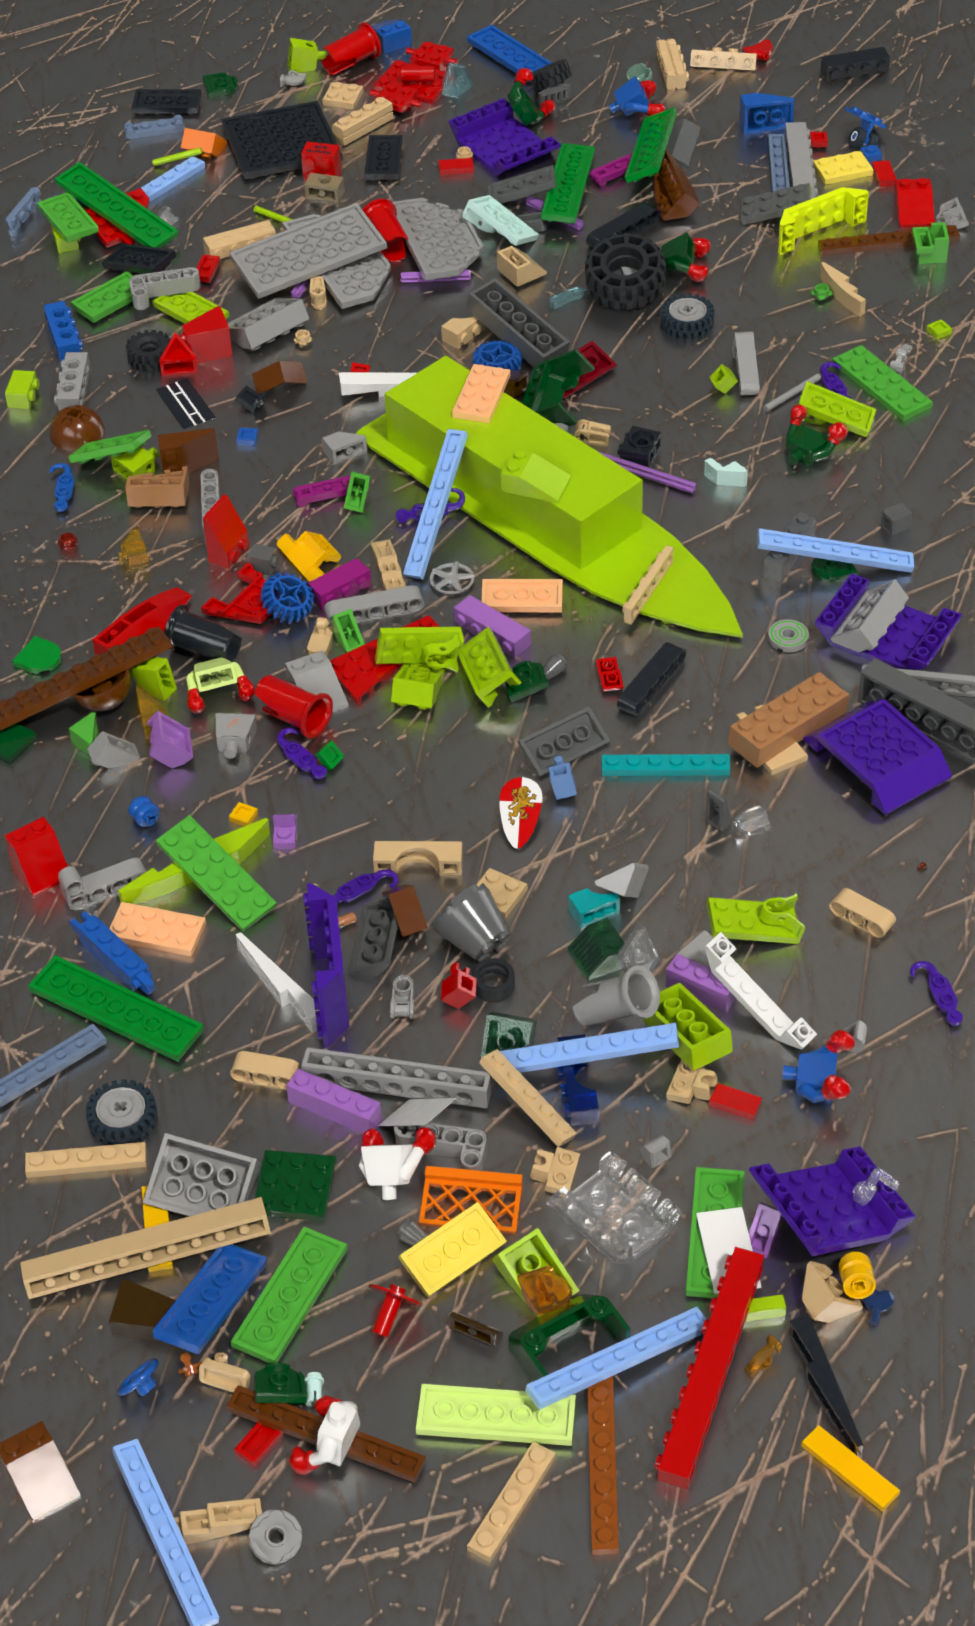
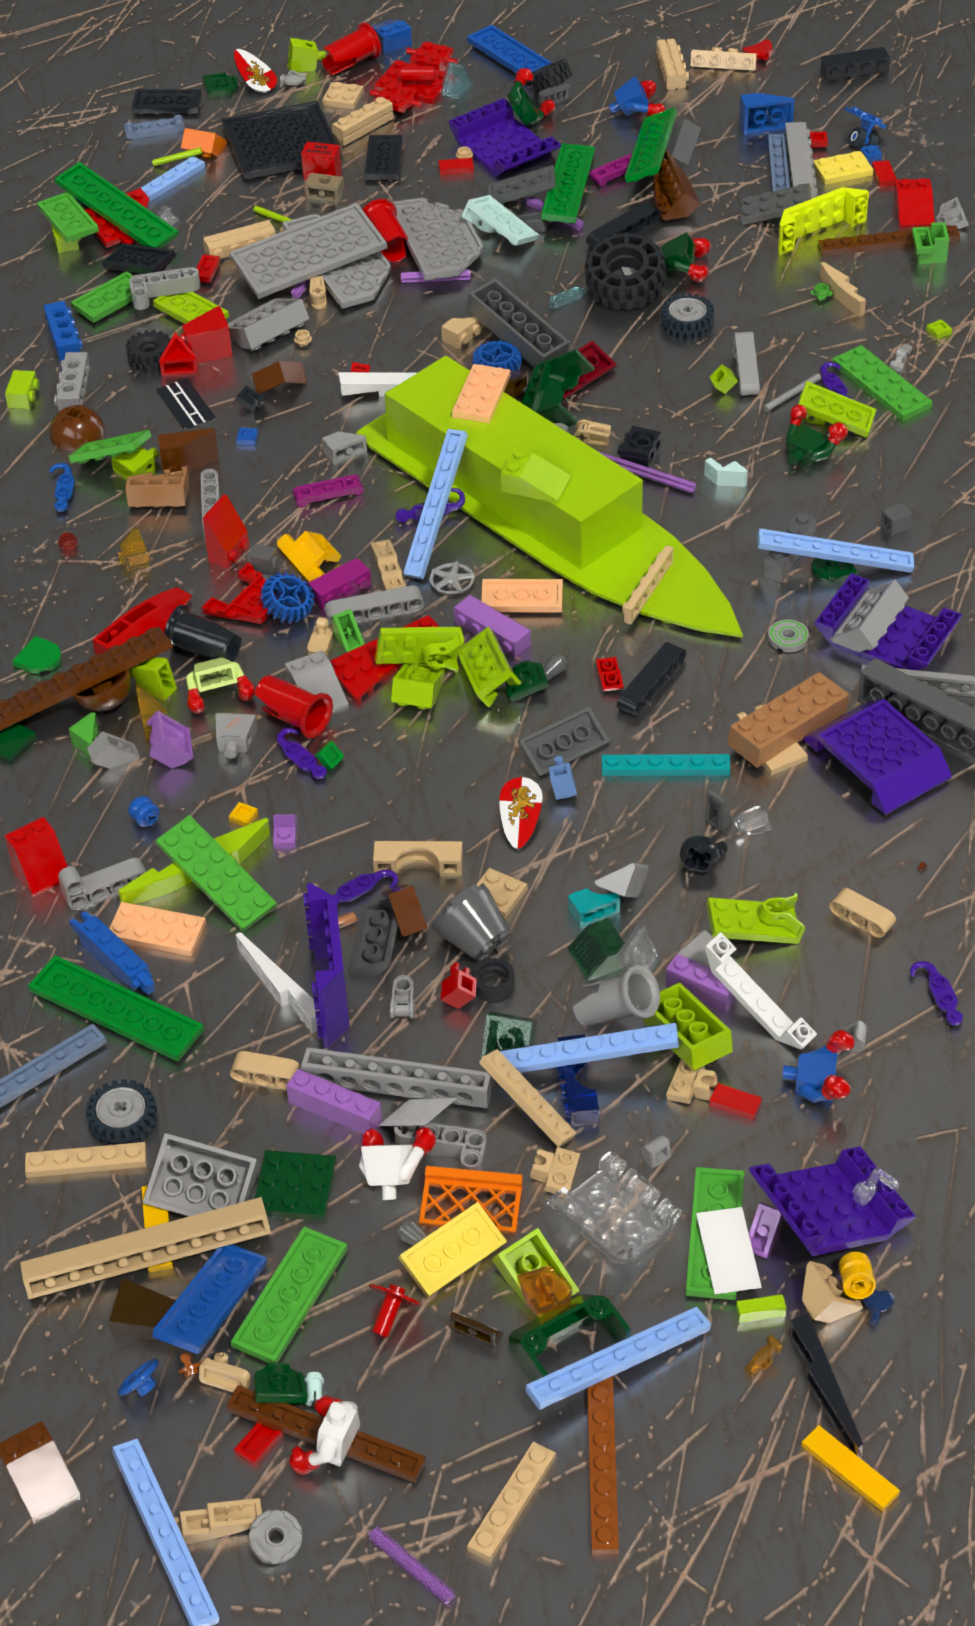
sand blue plate [6,187,42,236] -> none
bright green slope [344,471,371,513] -> none
yellowish green plate [416,1384,576,1446] -> none
tan slope [497,246,547,287] -> none
sand green hair [627,63,653,82] -> none
red brick [654,1247,764,1490] -> none
none -> shield [234,49,277,93]
none -> medium lavender axle [368,1526,456,1604]
none -> black piece [680,835,727,873]

